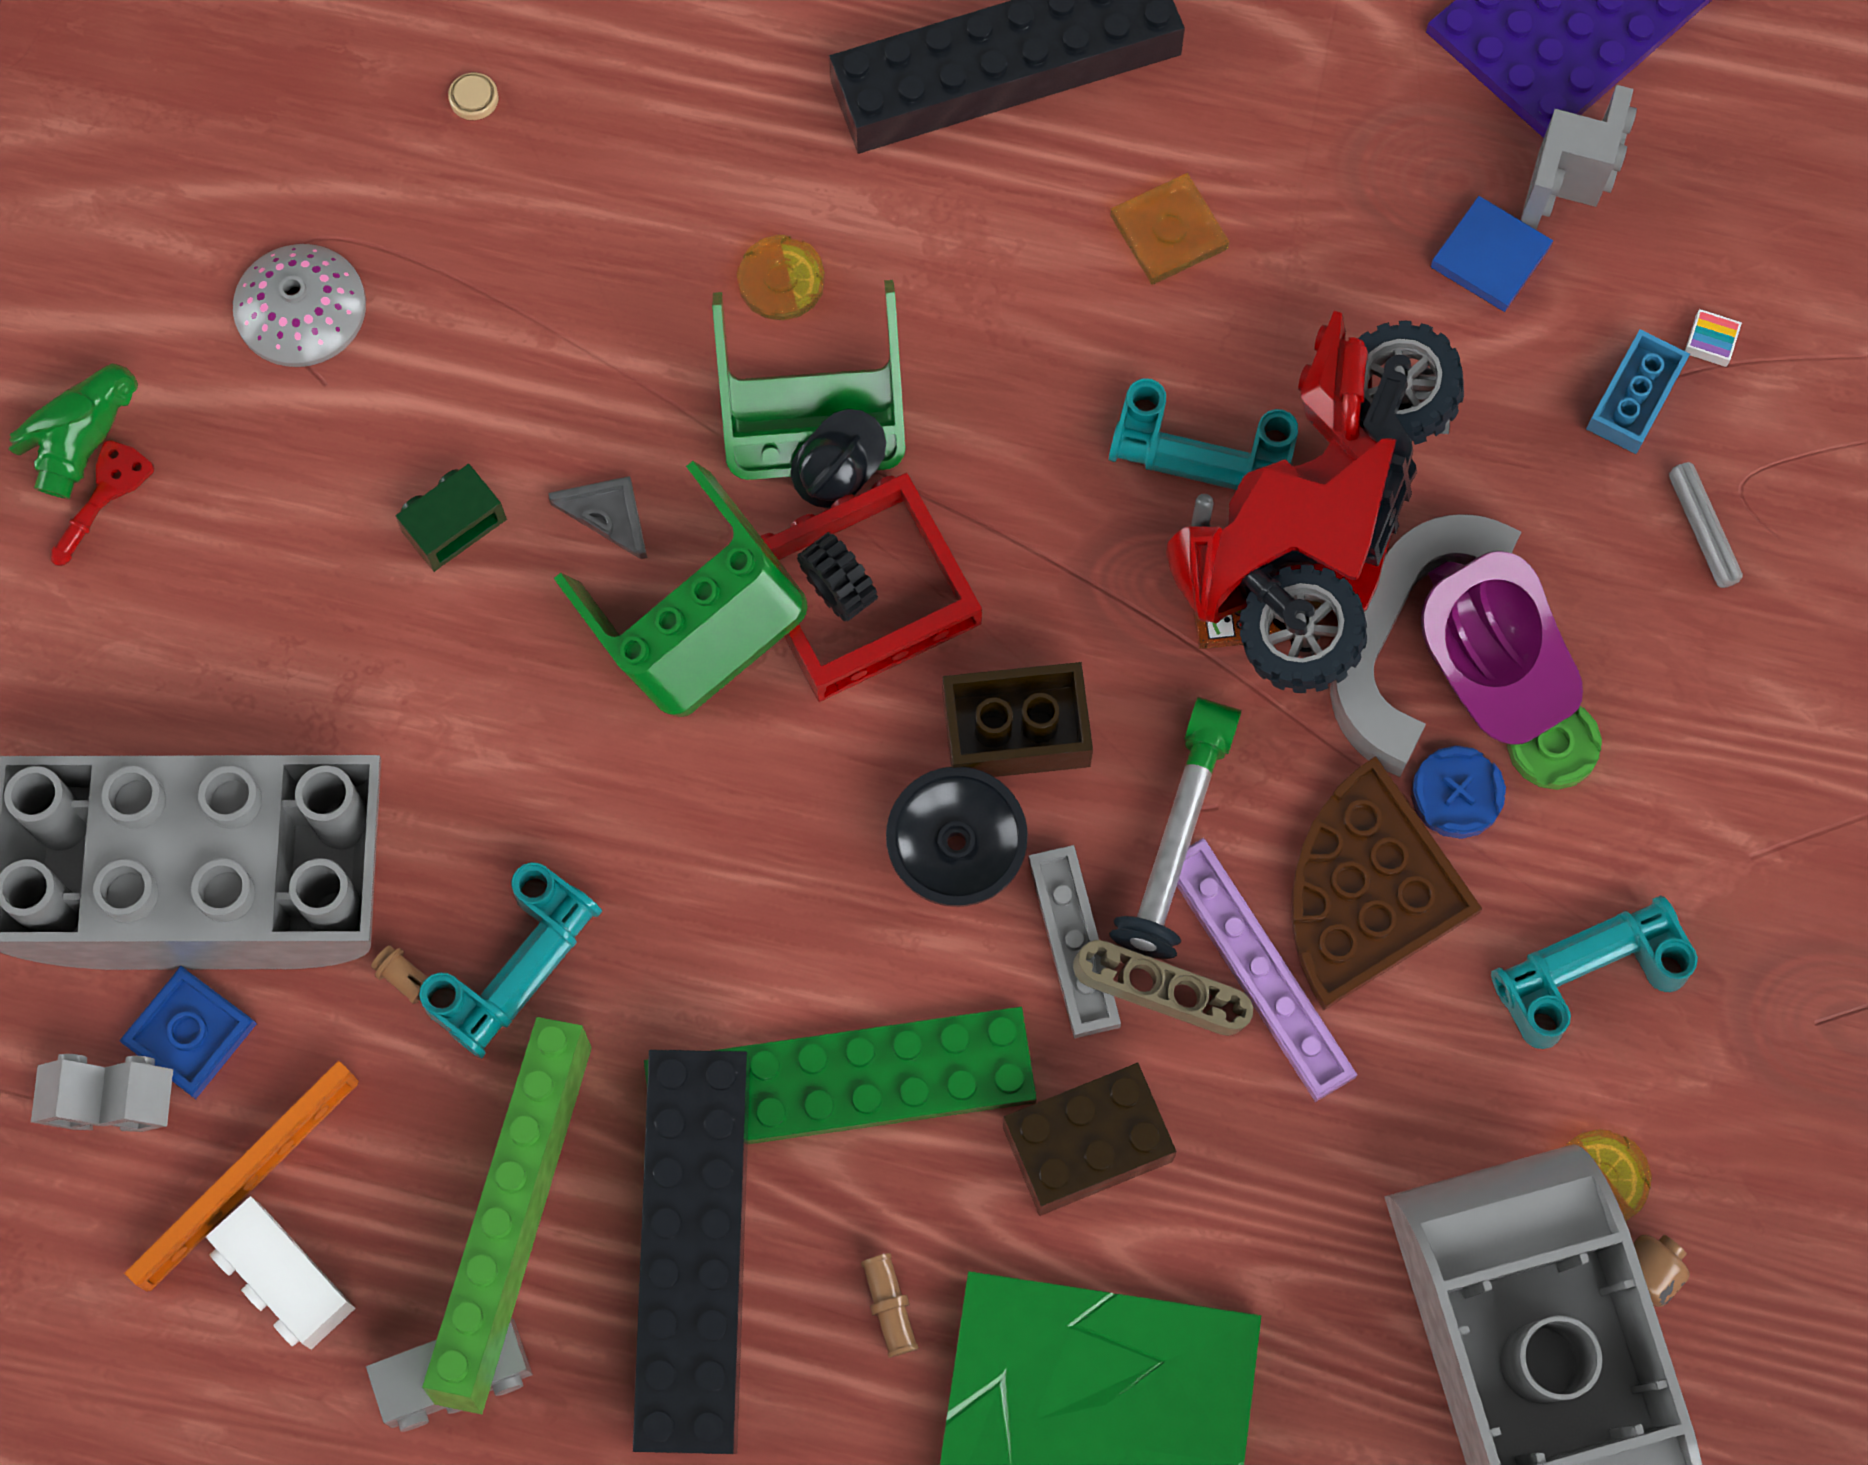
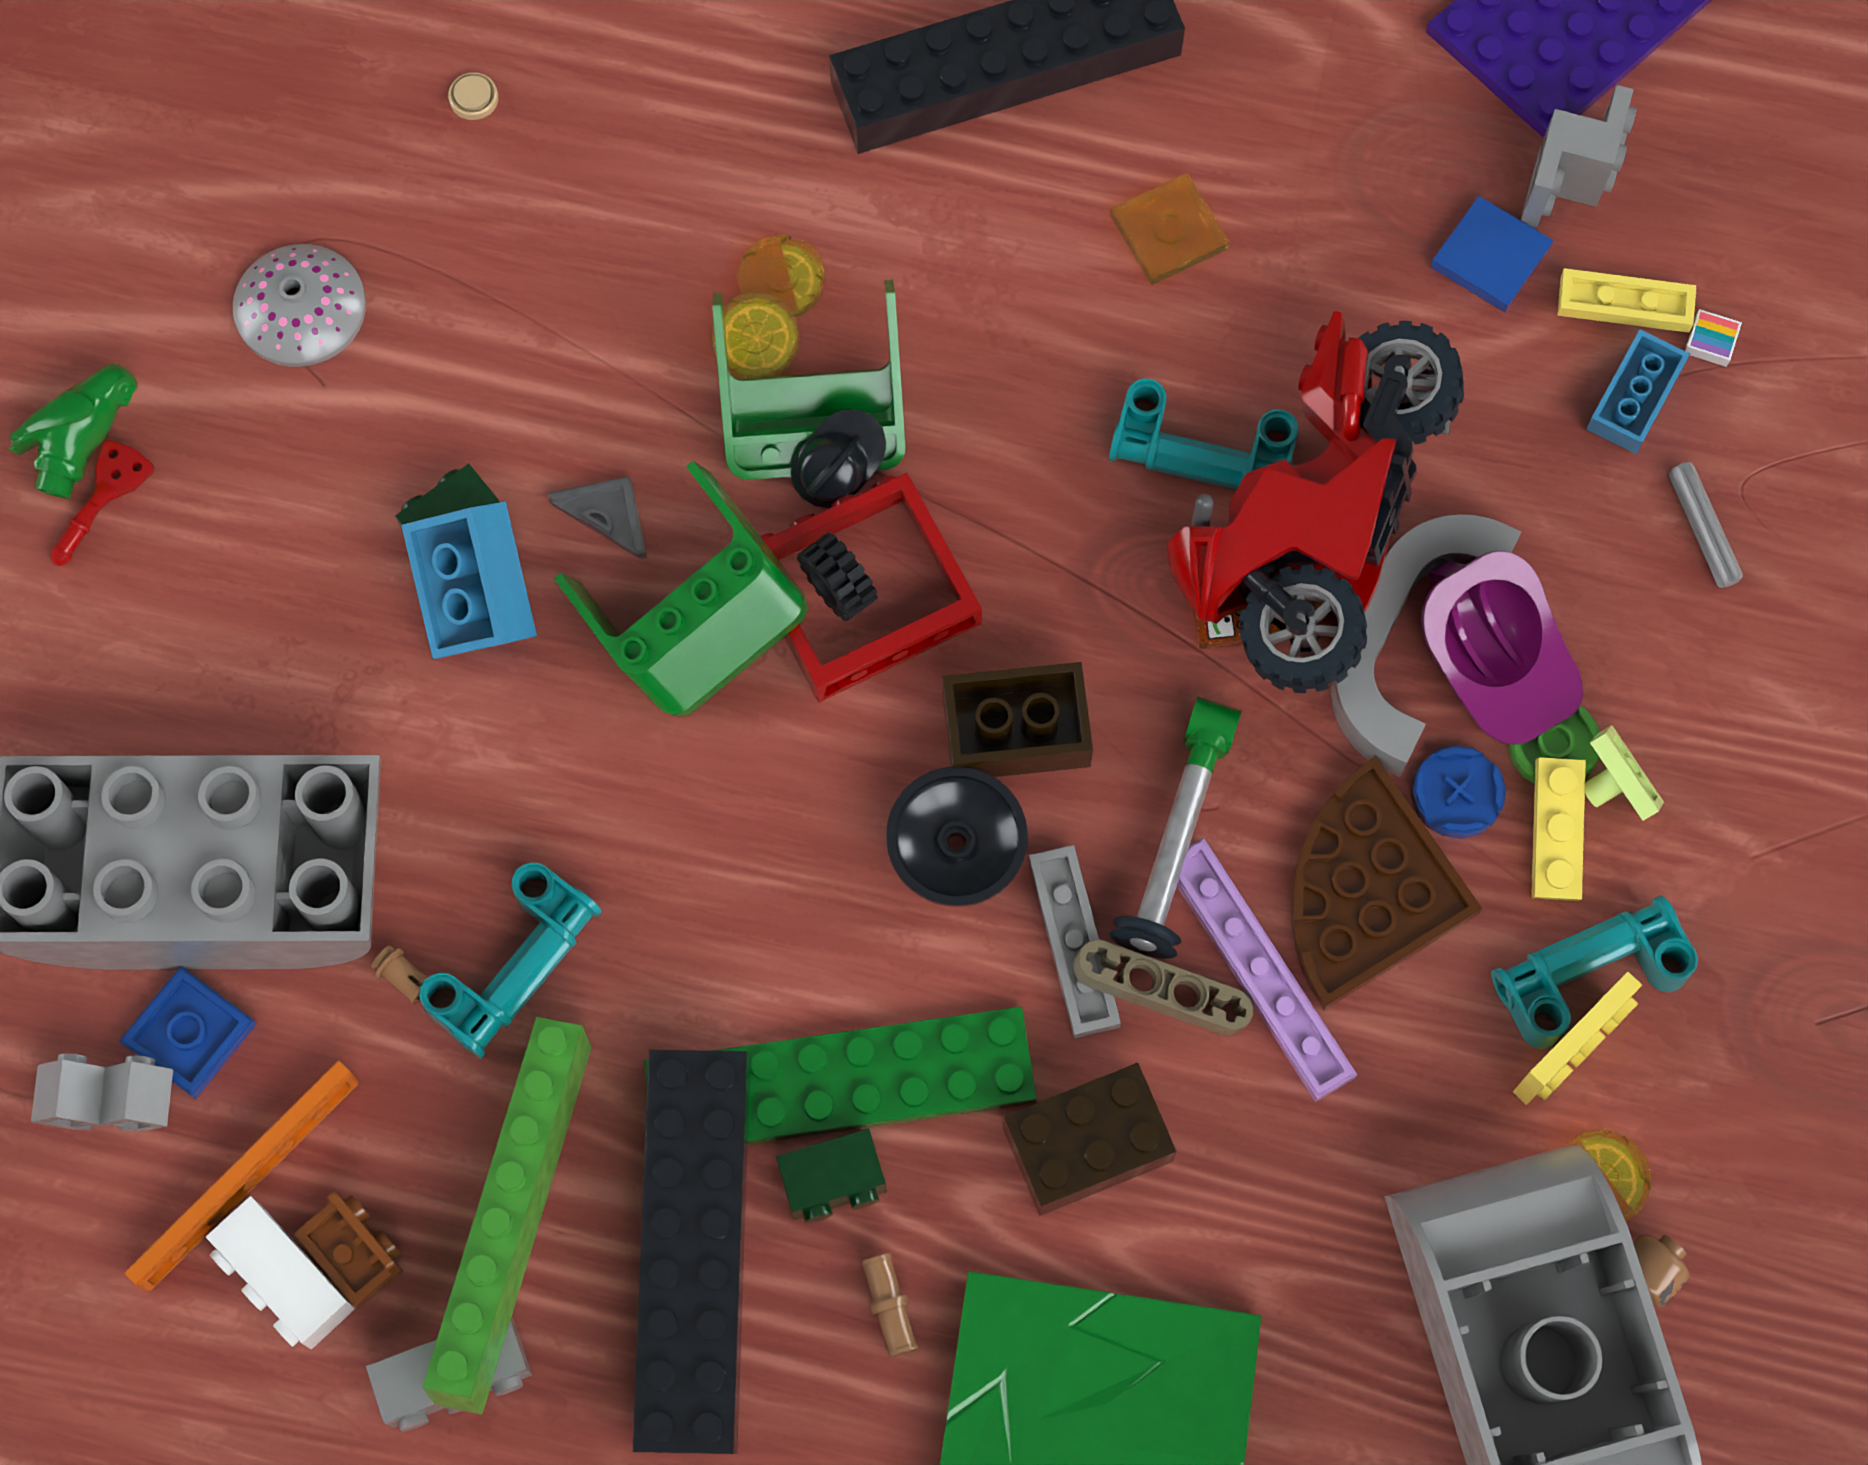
none -> dark orange bracket [293,1190,403,1310]
none -> dark azure slope [401,501,537,659]
none -> clear yellow tile [711,292,801,379]
none -> dark green piece [776,1129,887,1223]
none -> light yellow plate [1513,972,1642,1105]
none -> light yellow plate [1531,758,1586,901]
none -> light yellow plate [1557,268,1696,333]
none -> yellowish green tile [1585,725,1664,821]

